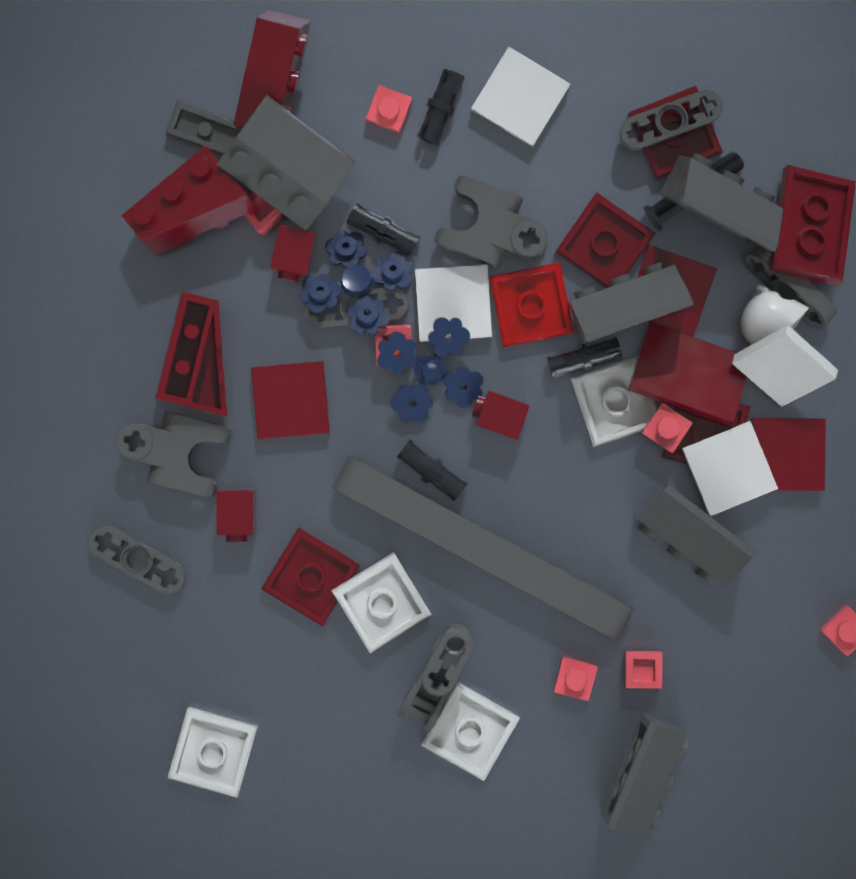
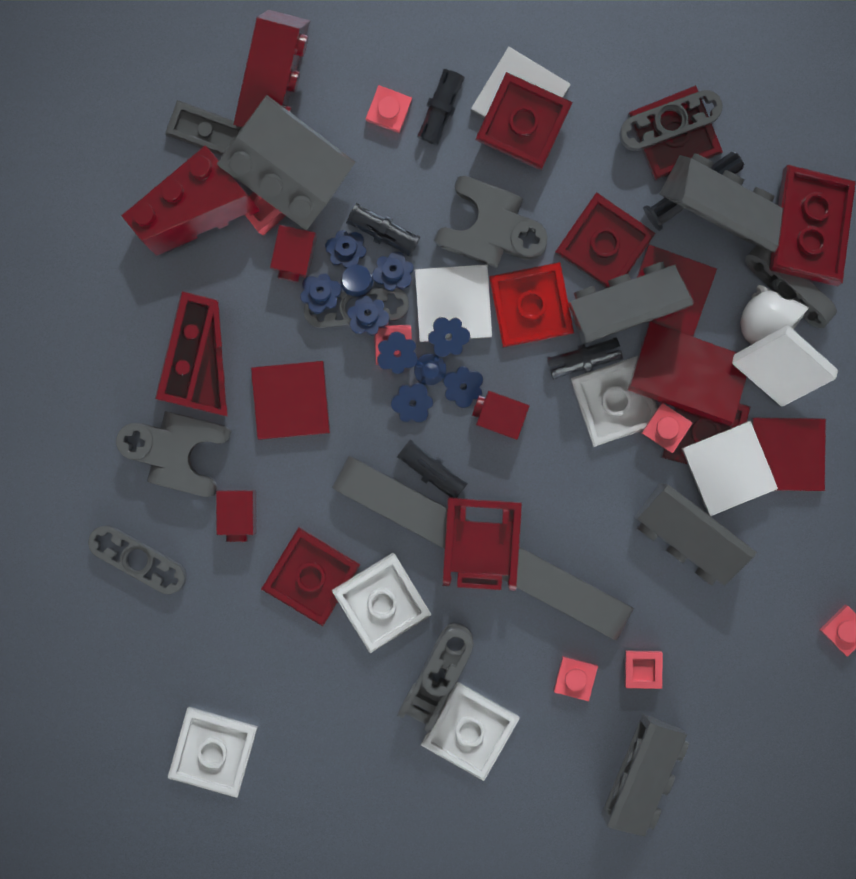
none -> dark red container [442,498,522,591]
none -> dark red plate [475,72,573,171]

